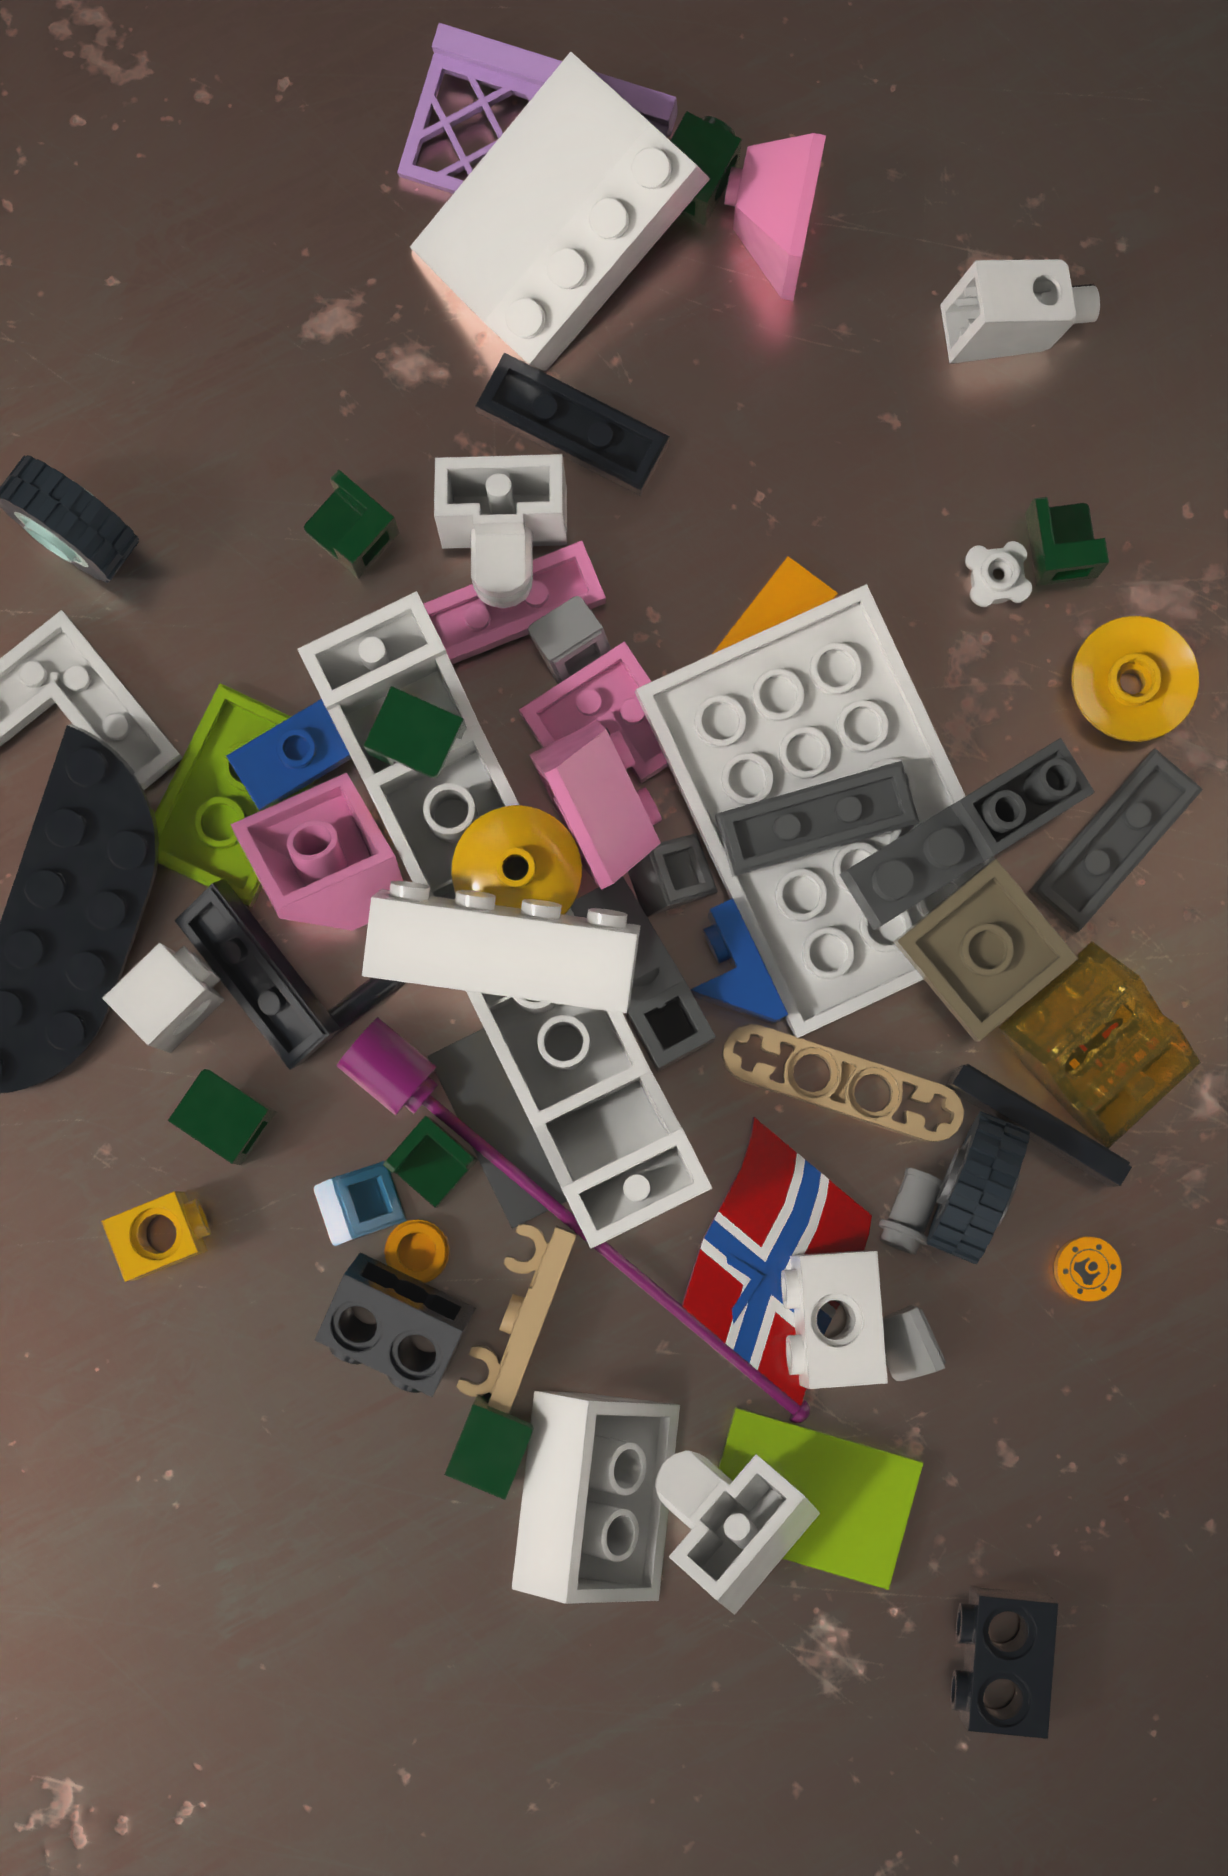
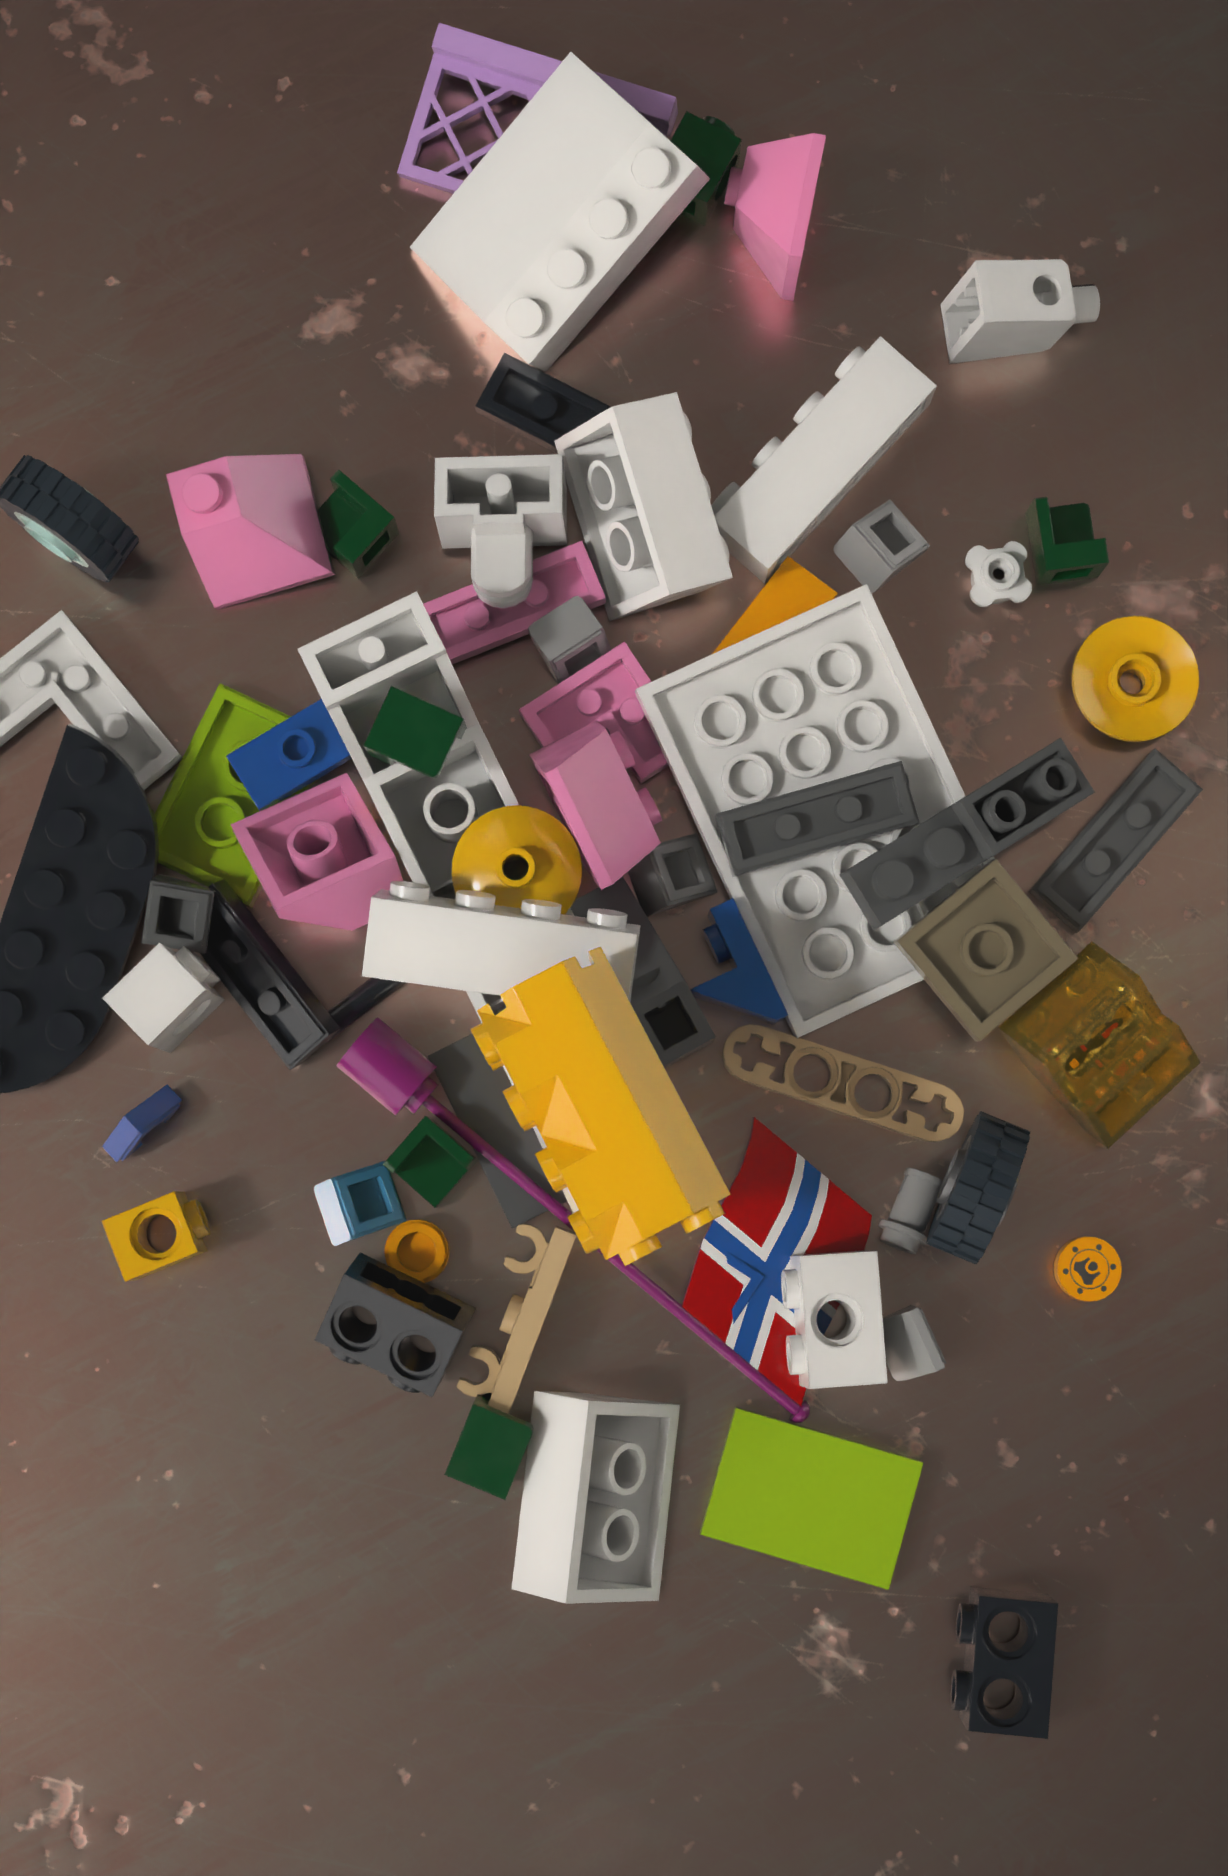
dark green panel [168,1069,277,1165] -> none
white brick [655,1450,820,1615] -> none
black tile [945,1064,1132,1187] -> none
none -> blue tile [102,1084,182,1162]
none -> dark grey slope [142,874,215,954]
none -> bright pink slope [166,454,335,610]
none -> yellow brick [470,947,731,1266]
none -> white slope [554,392,733,621]
none -> white brick [711,336,937,584]
none -> light grey slope [833,500,930,593]

